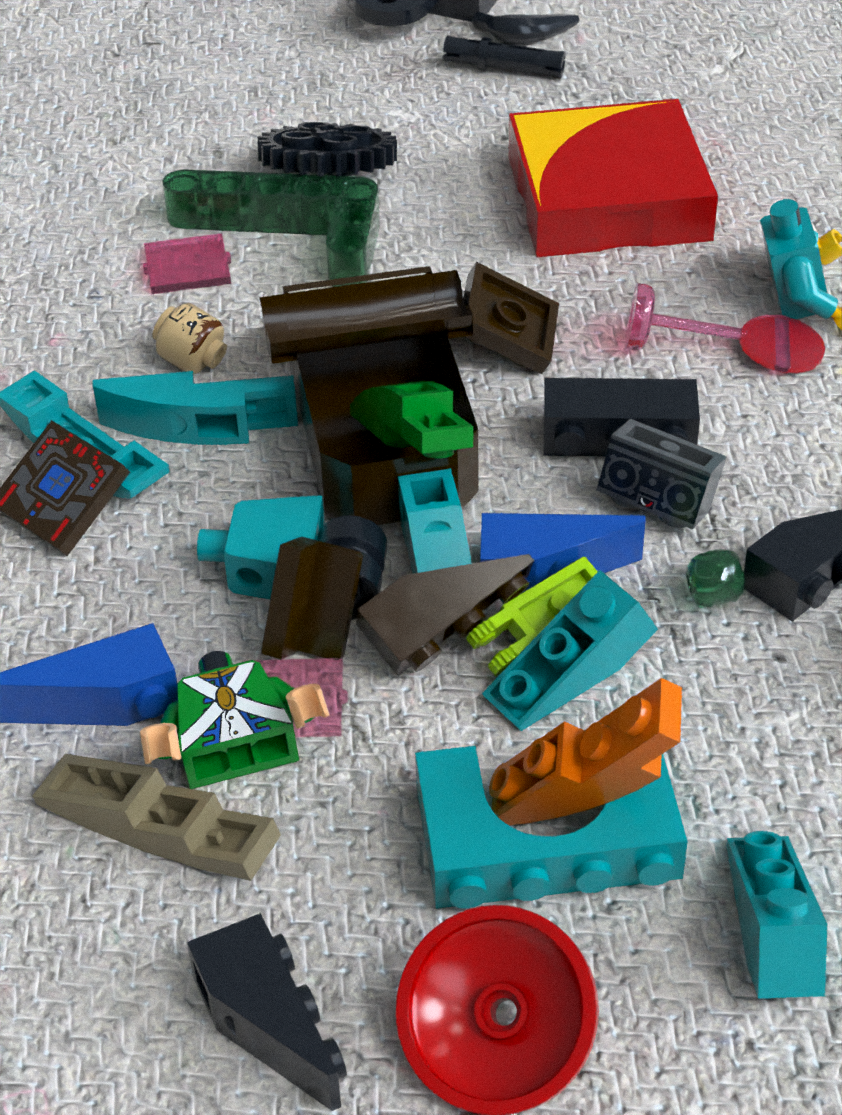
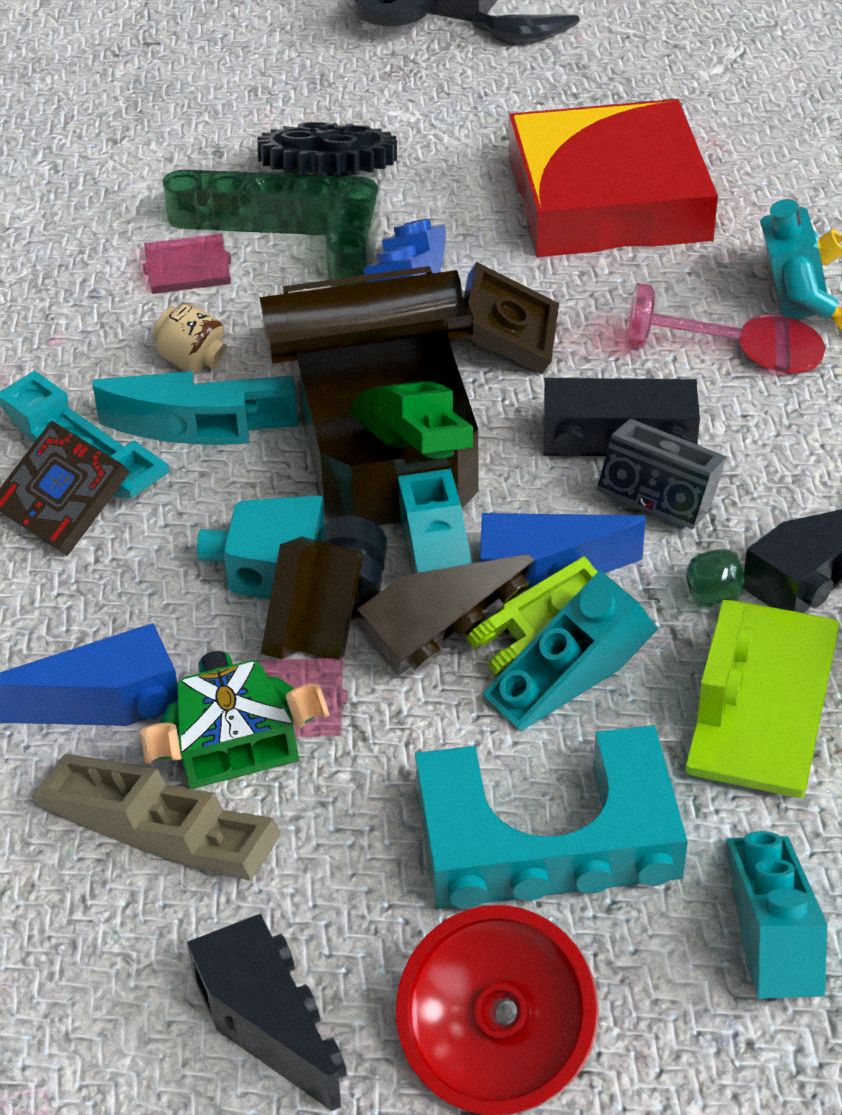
black pin [443,35,566,78] -> none
orange slope [489,678,682,825] -> none
none -> blue slope [364,218,446,282]
none -> lime bracket [686,599,840,798]

